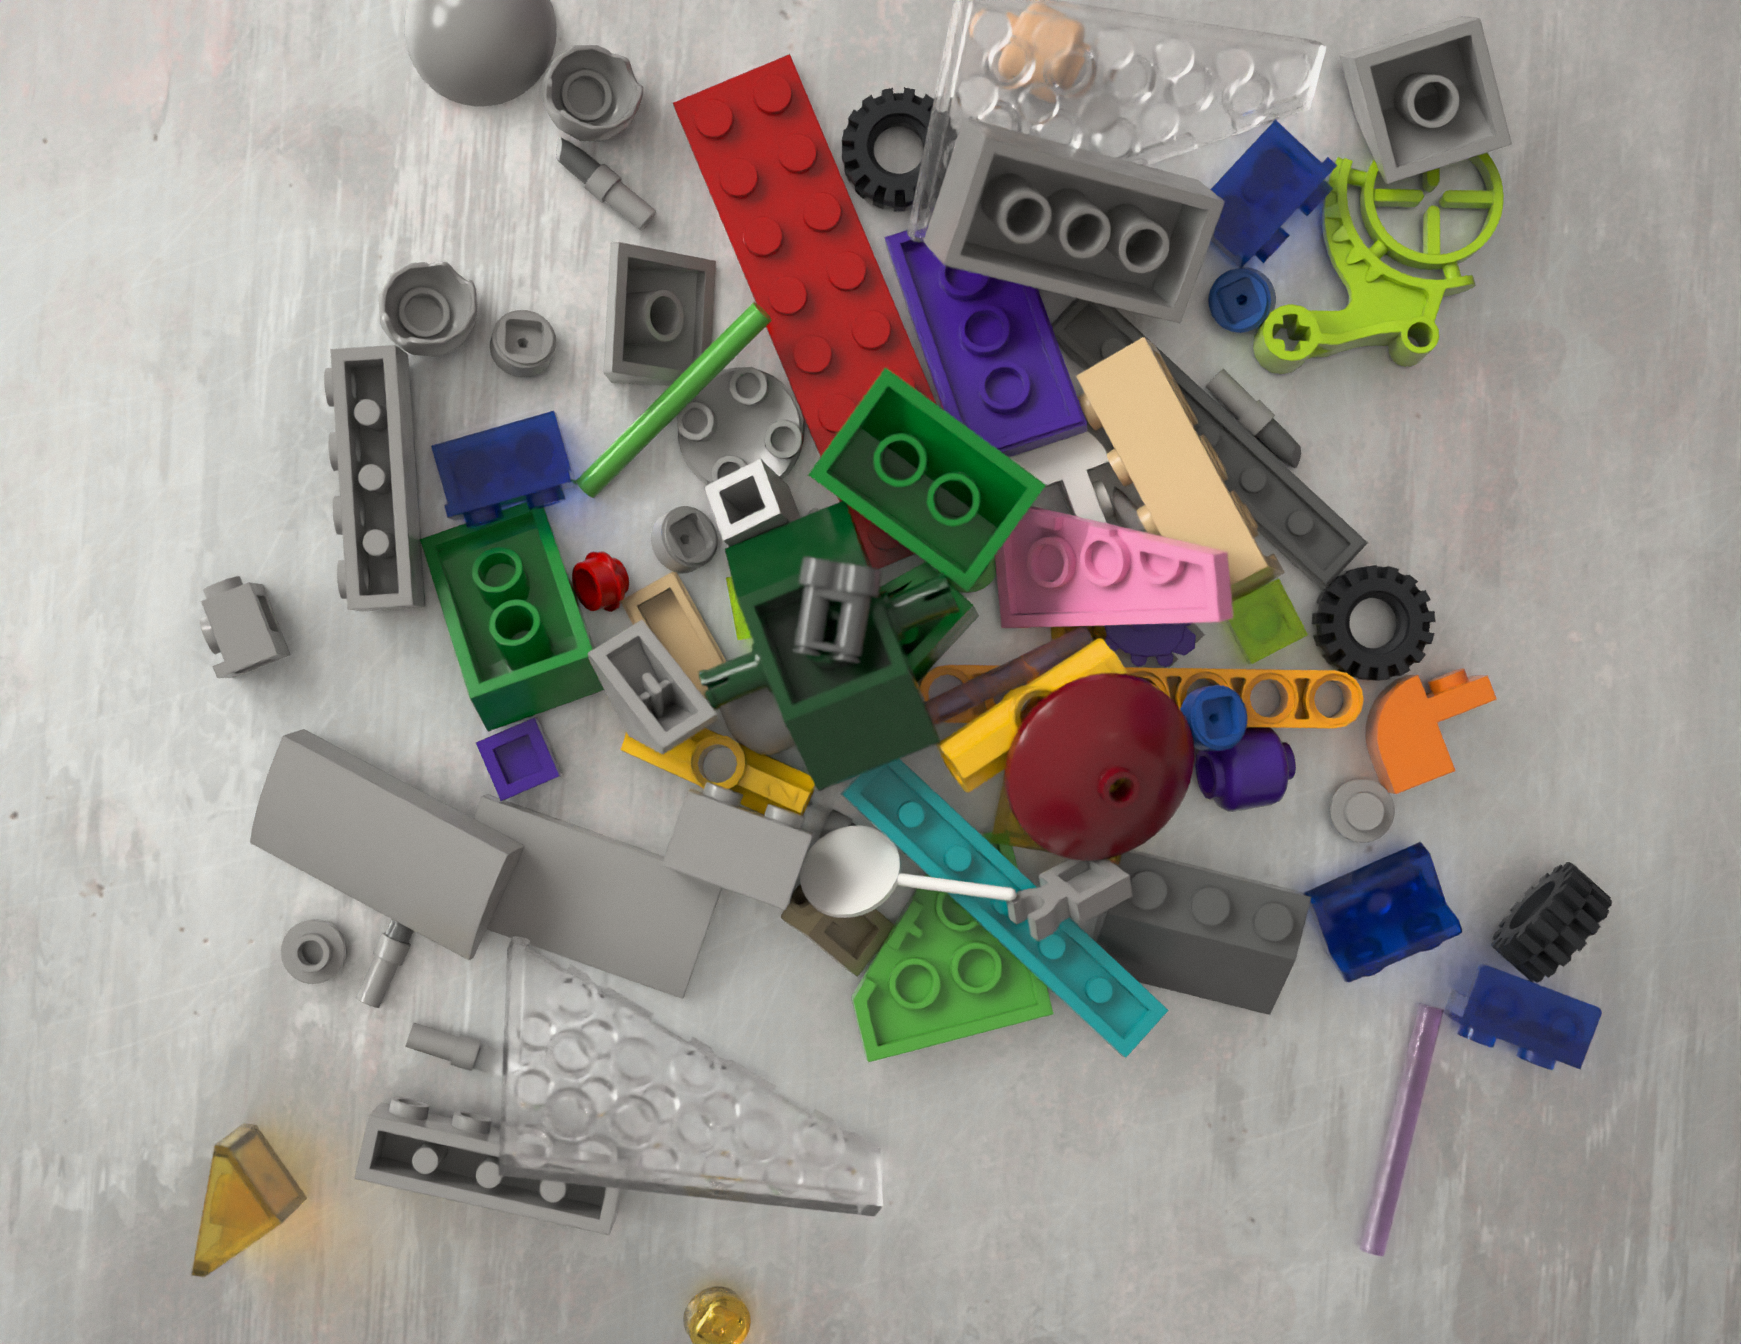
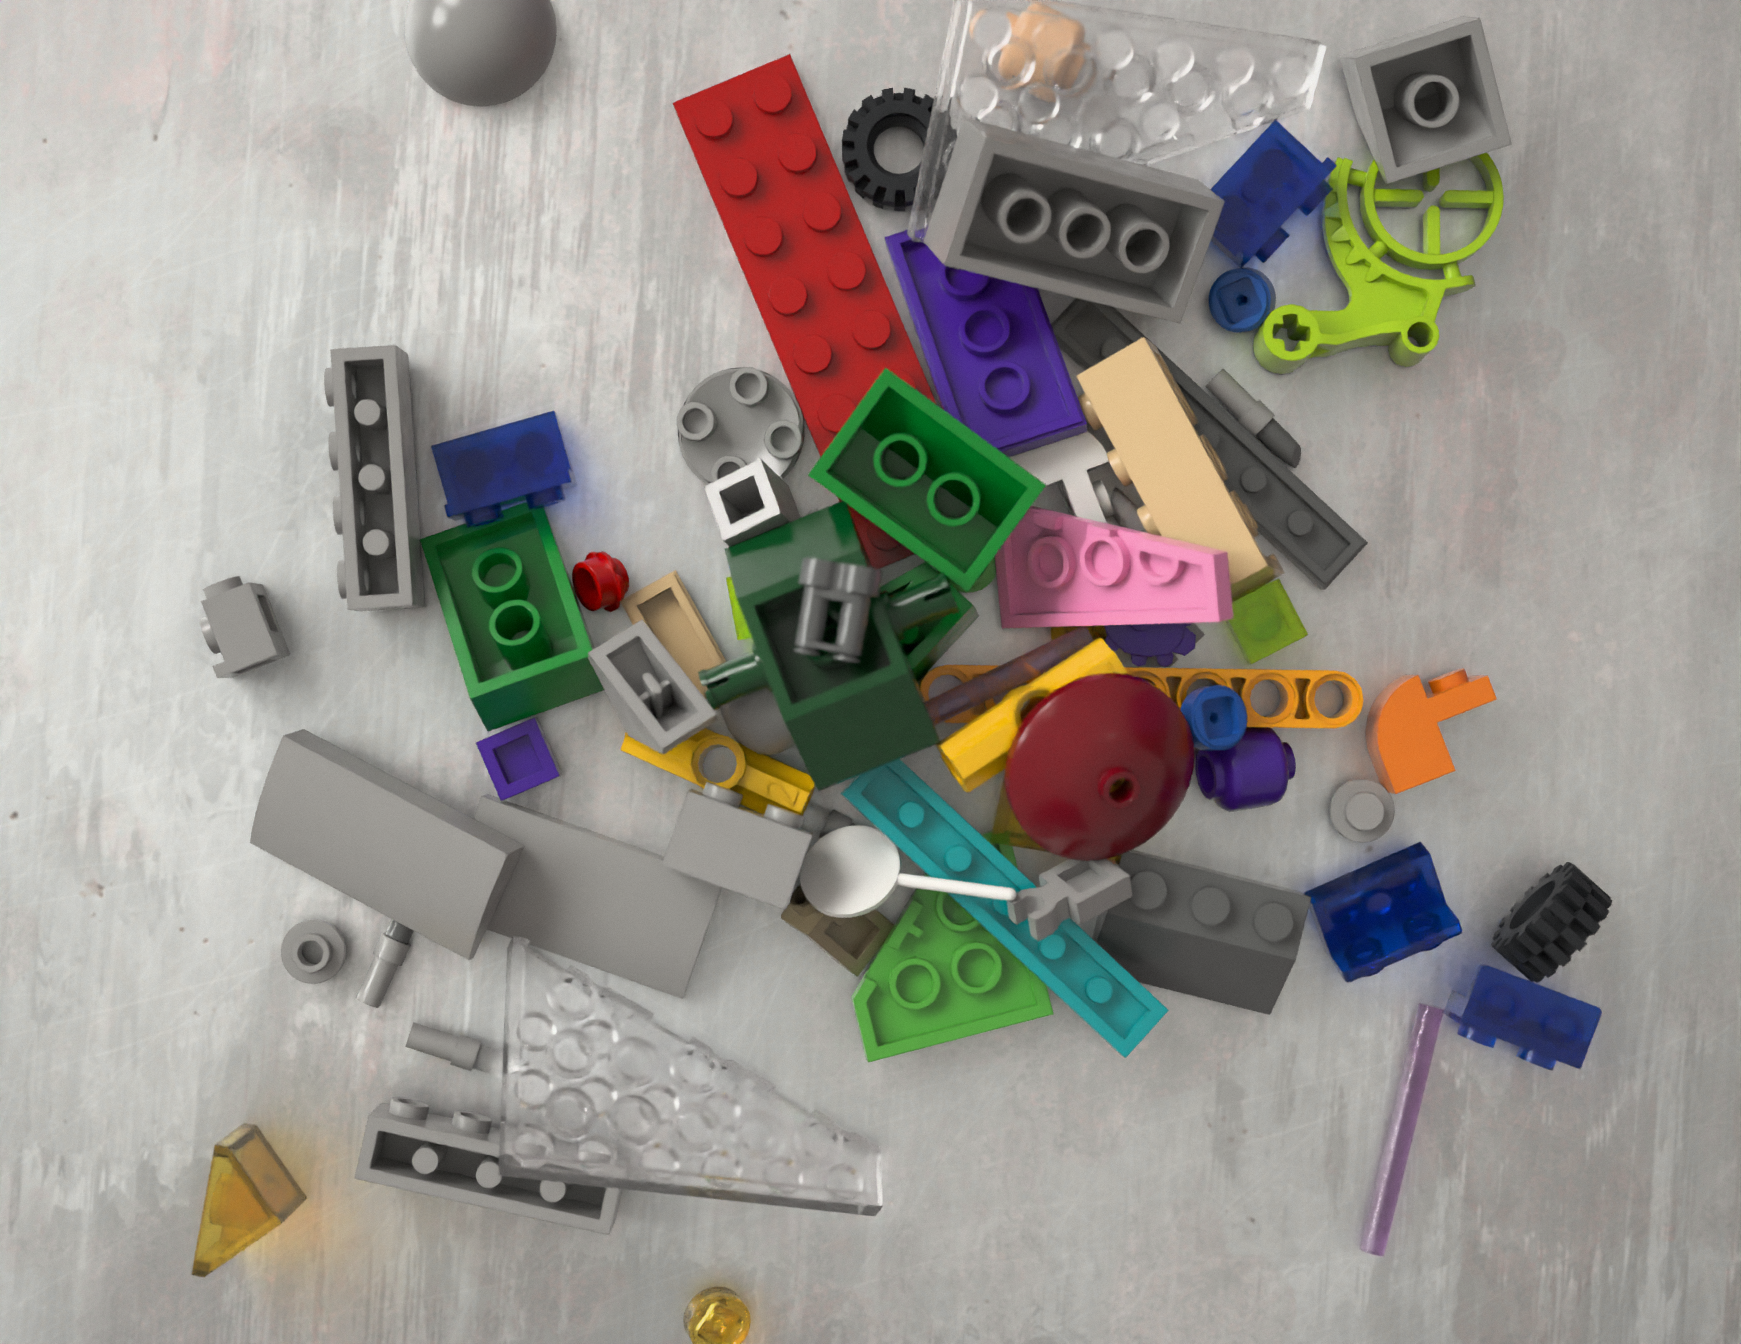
light grey hair [378,262,477,357] -> none
light grey tile [490,310,556,377] -> none
light grey hair [542,45,643,141] -> none
light grey piece [556,137,656,231] -> none
bright green bar [576,302,772,498] -> none
light grey slope [604,242,716,386] -> none
light grey tile [651,506,718,573] -> none
black tyre [1312,565,1436,681] -> none

